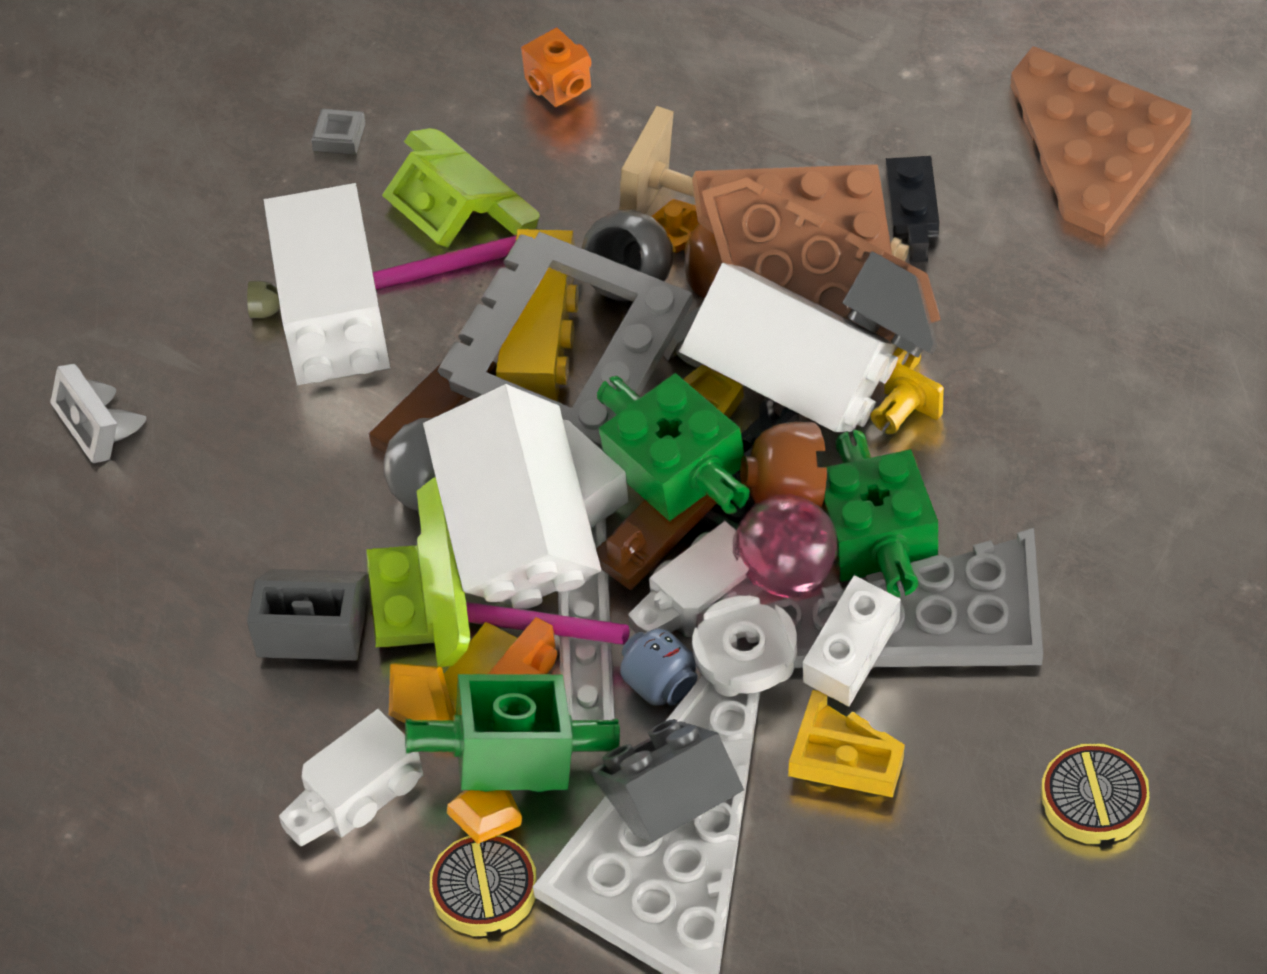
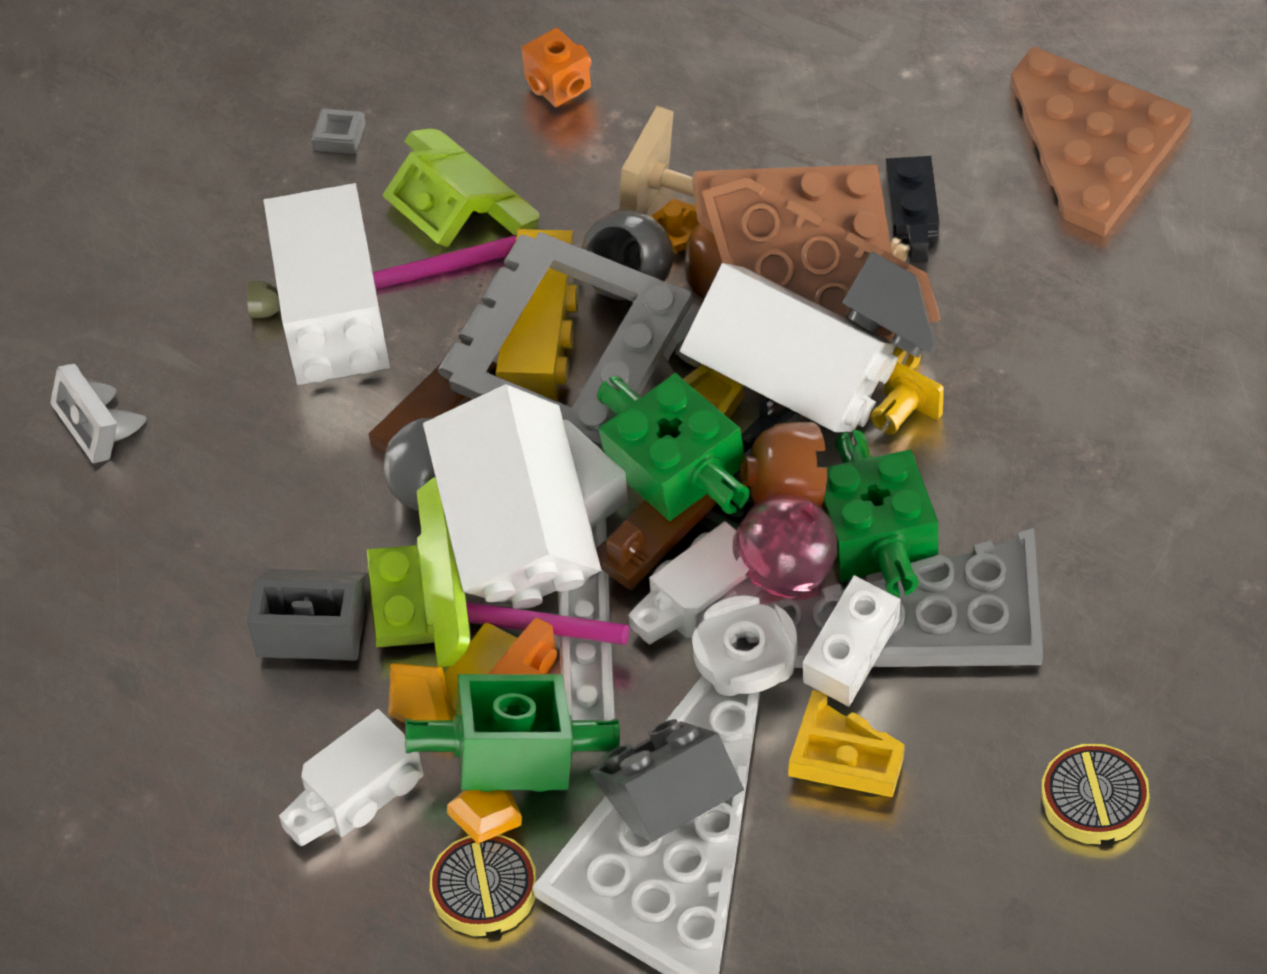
sand blue head [620,629,698,706] -> none

